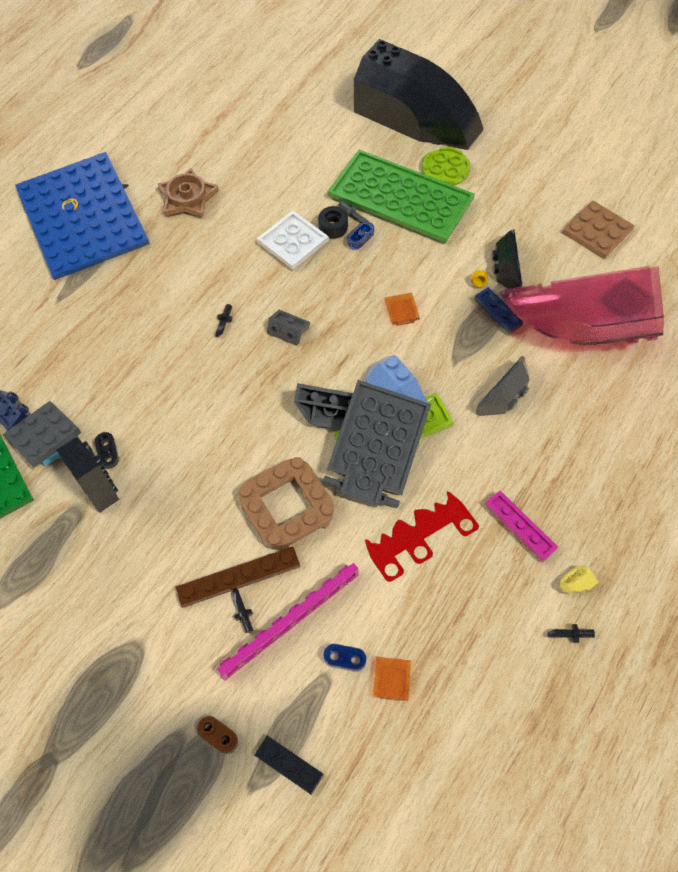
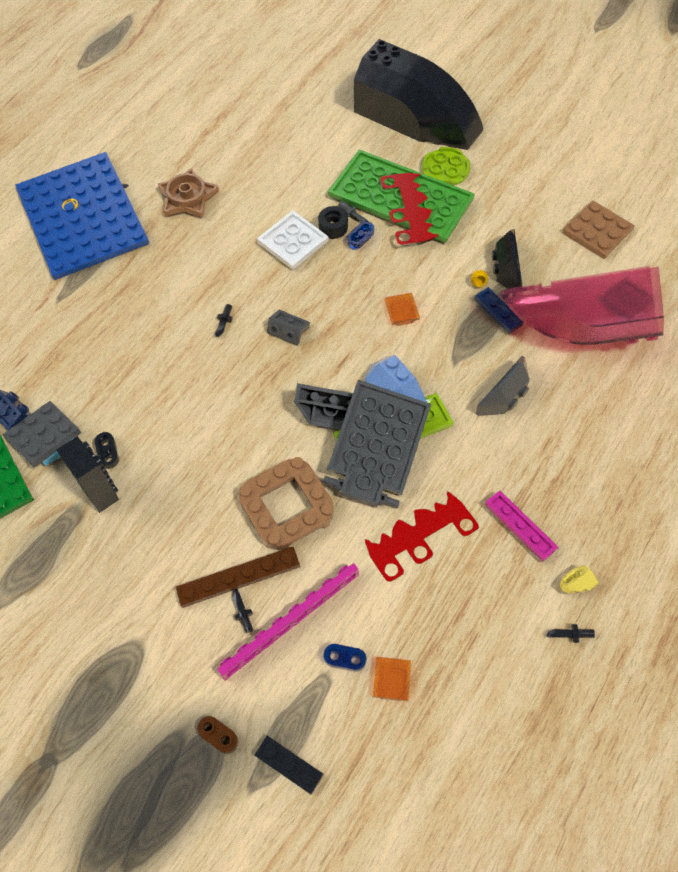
none -> red piece [380,173,439,245]

